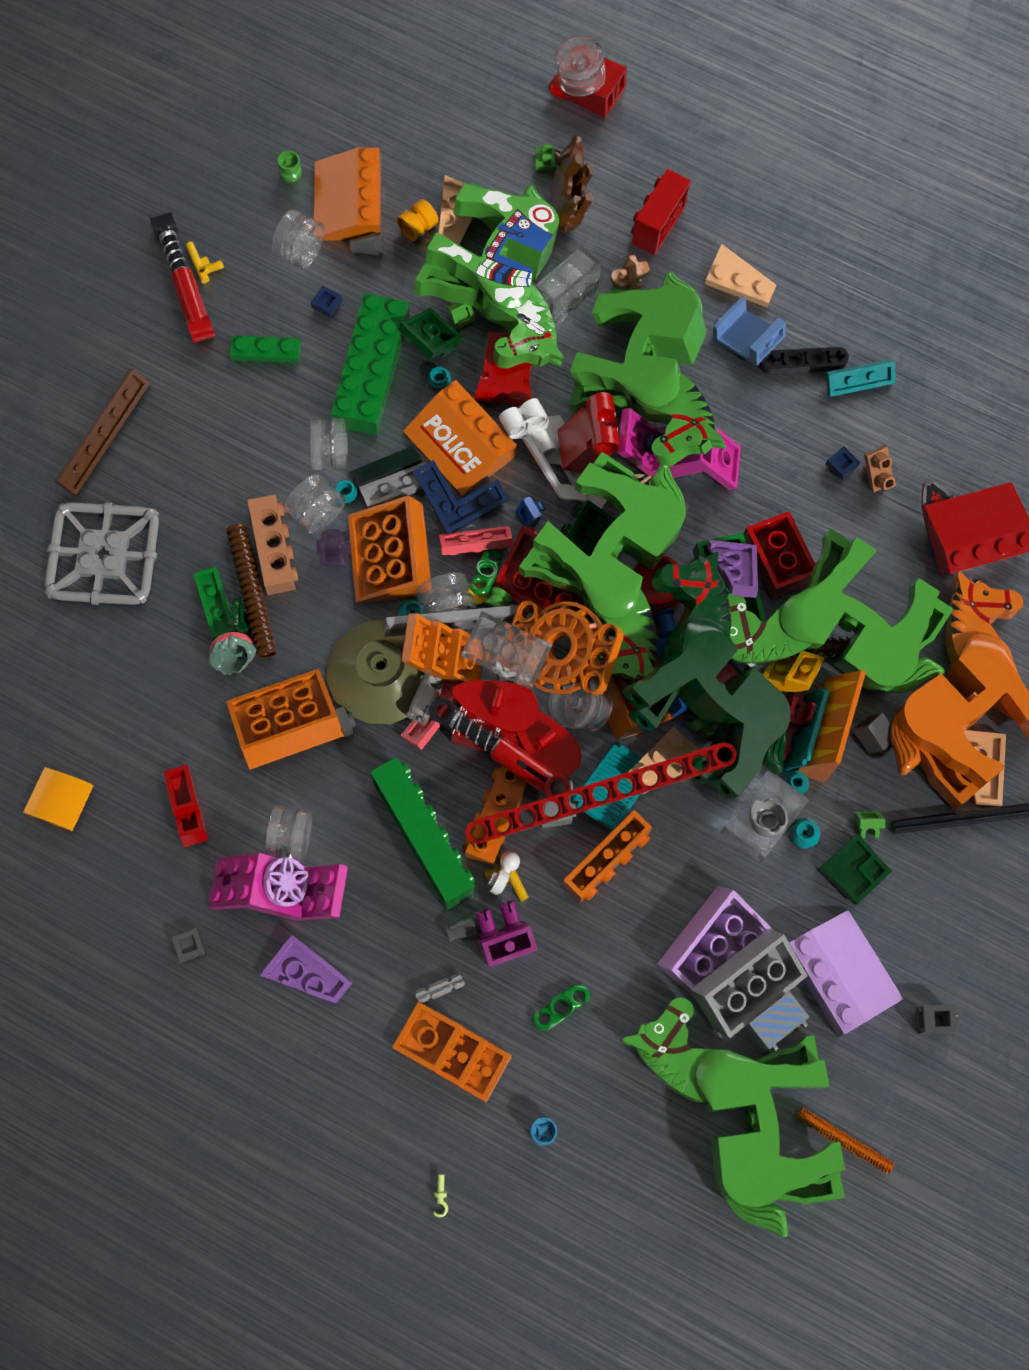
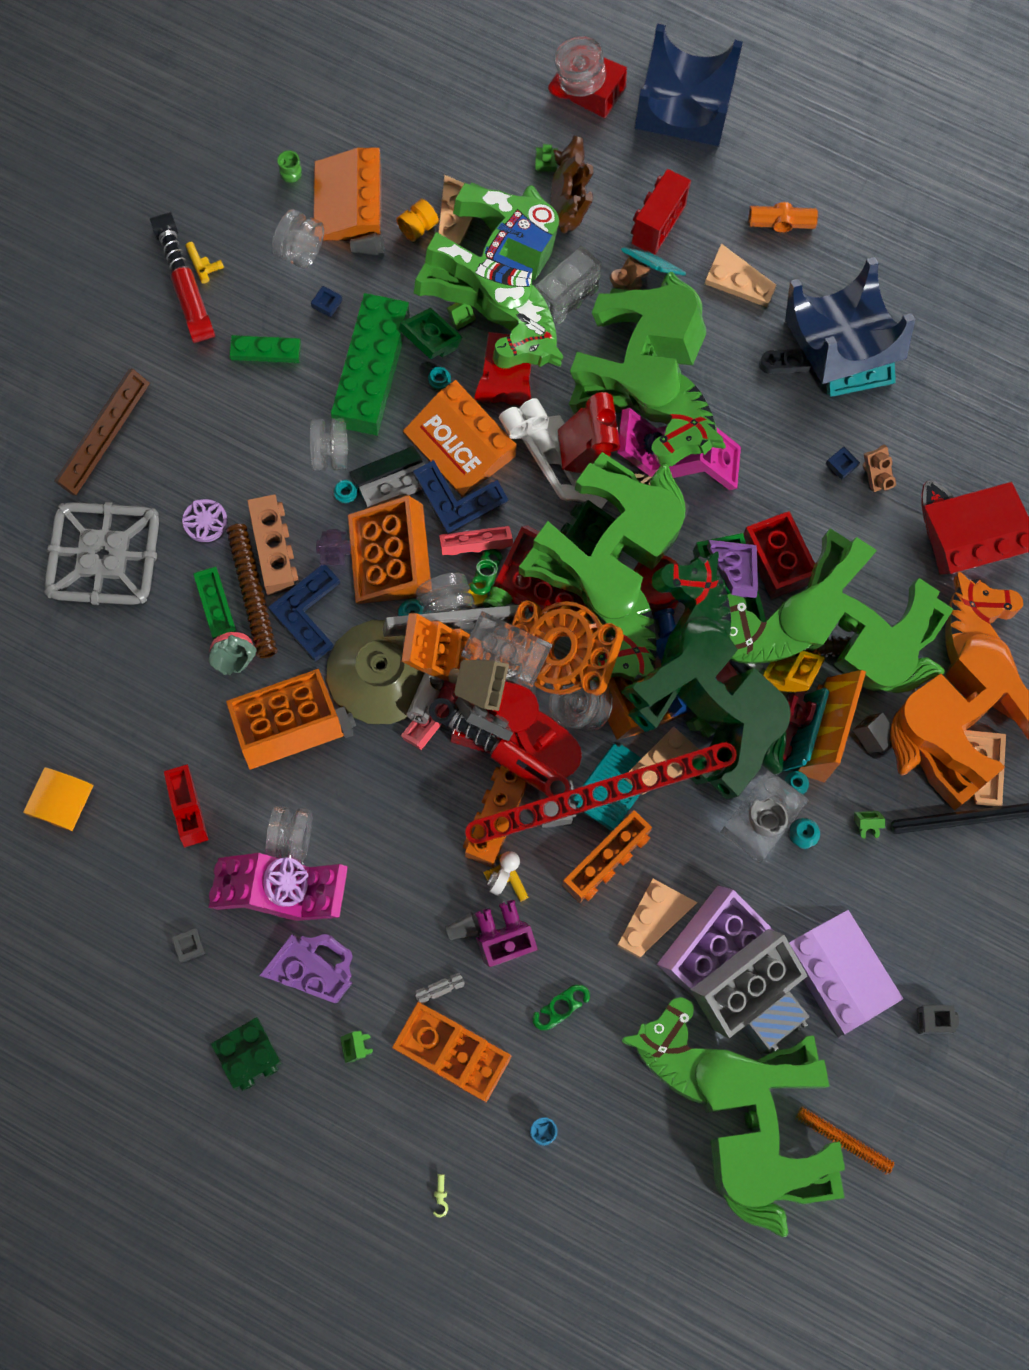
dark green piece [228,598,250,634] -> none
clear wheel [284,474,346,535] -> none
green brick [370,757,475,911] -> none
blue tile [515,497,546,528] -> none
medium blue panel [713,296,786,366] -> none
dark green plate [816,834,892,905] -> none
none -> lavender wheel [182,499,228,542]
none -> dark green plate [211,1017,283,1092]
none -> dark blue plate [268,563,340,662]
none -> medium lavender helmet [298,934,353,981]
none -> bright green tile [340,1031,373,1063]
none -> dark tan torso [449,660,509,711]
none -> dark grey wing [455,697,513,741]
none -> light nougat wing [617,879,698,958]
none -> teal window [621,247,686,276]
none -> dark blue piece [634,24,743,146]
none -> orange piece [748,202,818,233]
none -> dark blue piece [785,257,916,384]

